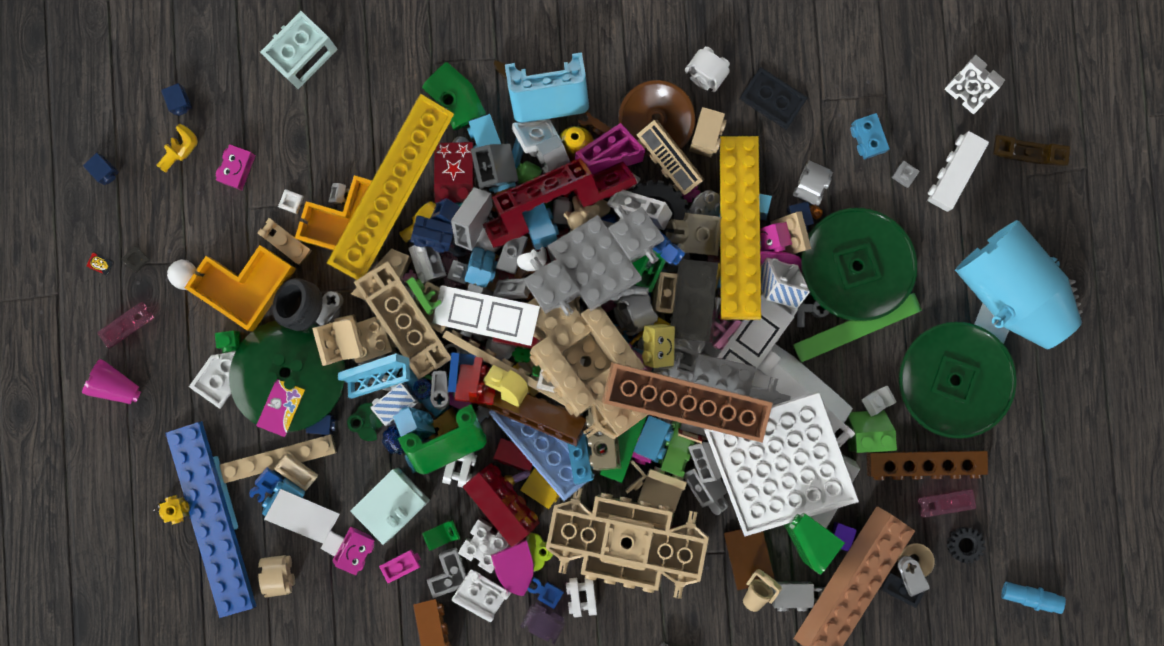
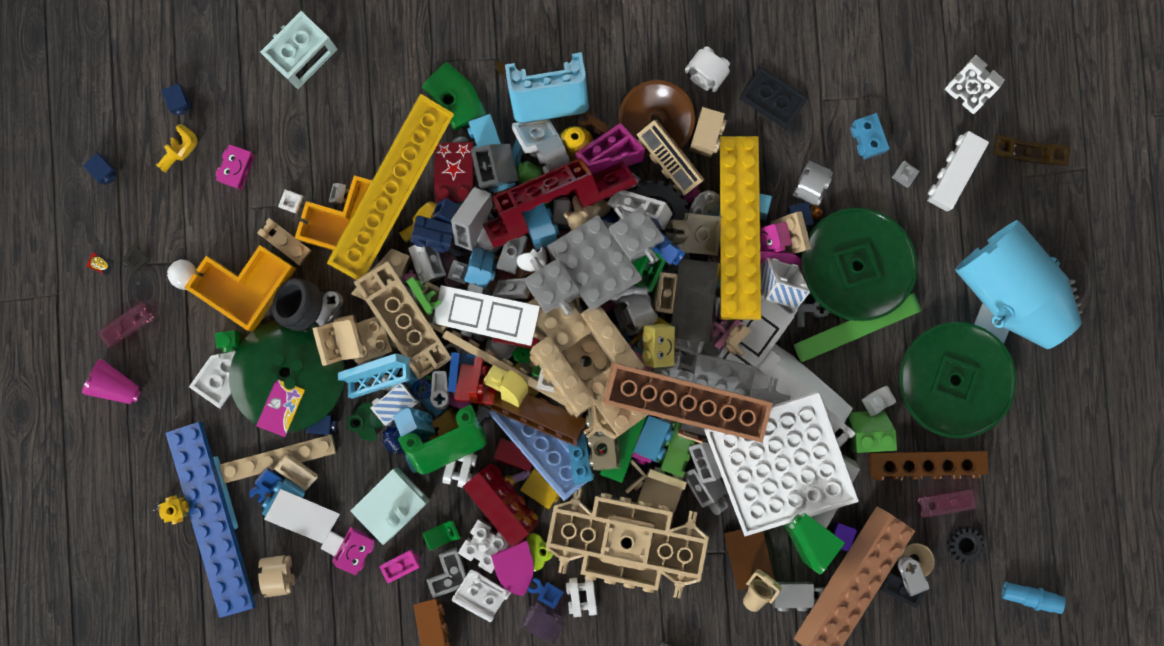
none -> tan bracket [724,324,750,356]

